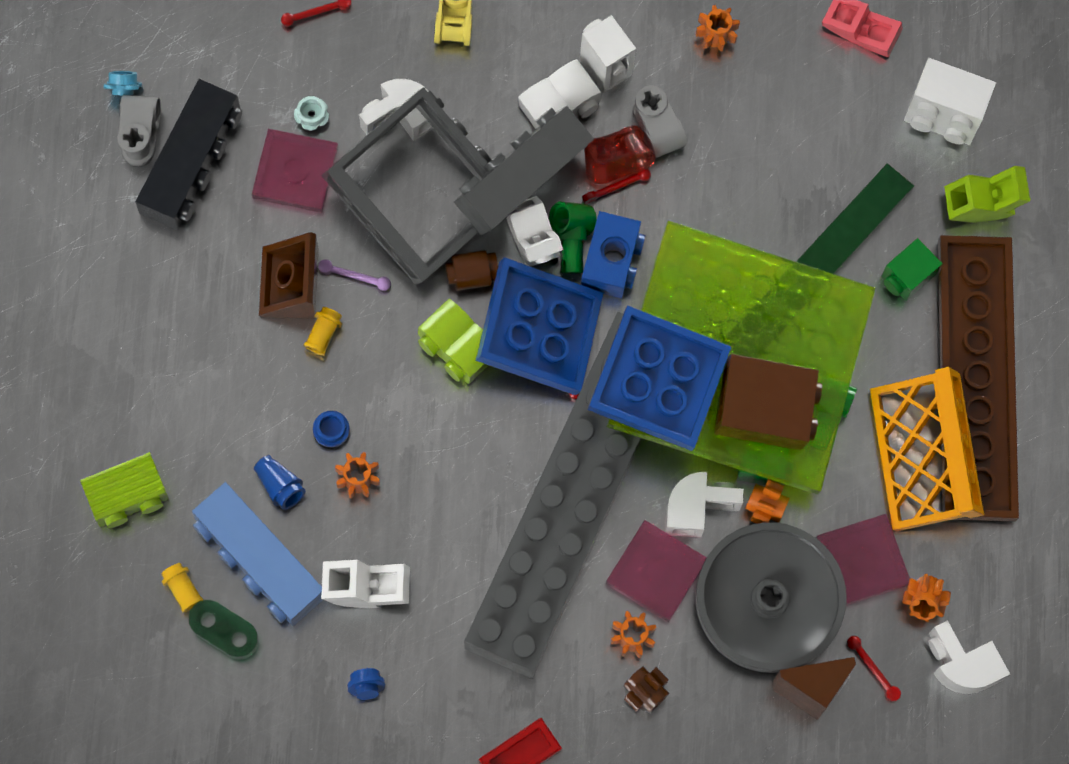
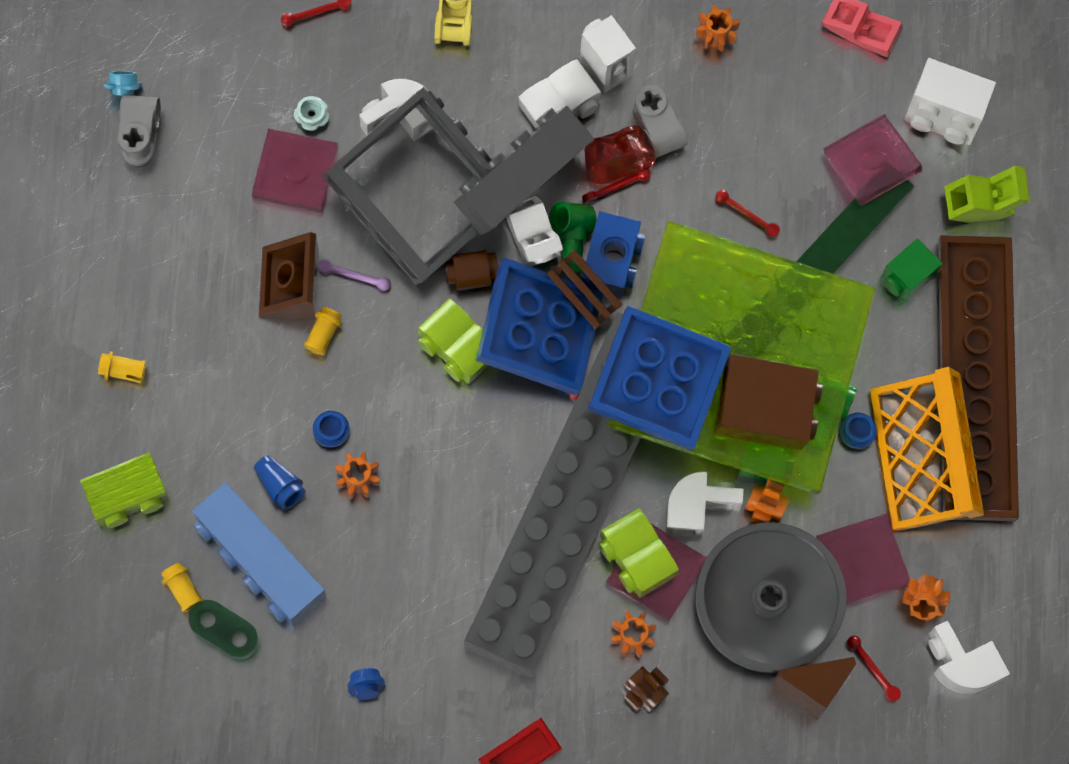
black brick [135,79,242,230] -> none
white brick [321,560,410,608] -> none
none -> yellow pin [98,351,146,384]
none -> reddish brown tile [547,249,623,329]
none -> lime brick [598,508,679,598]
none -> red hinge [715,190,780,238]
none -> clear pink tile [823,114,922,206]
none -> blue plate [840,412,877,449]

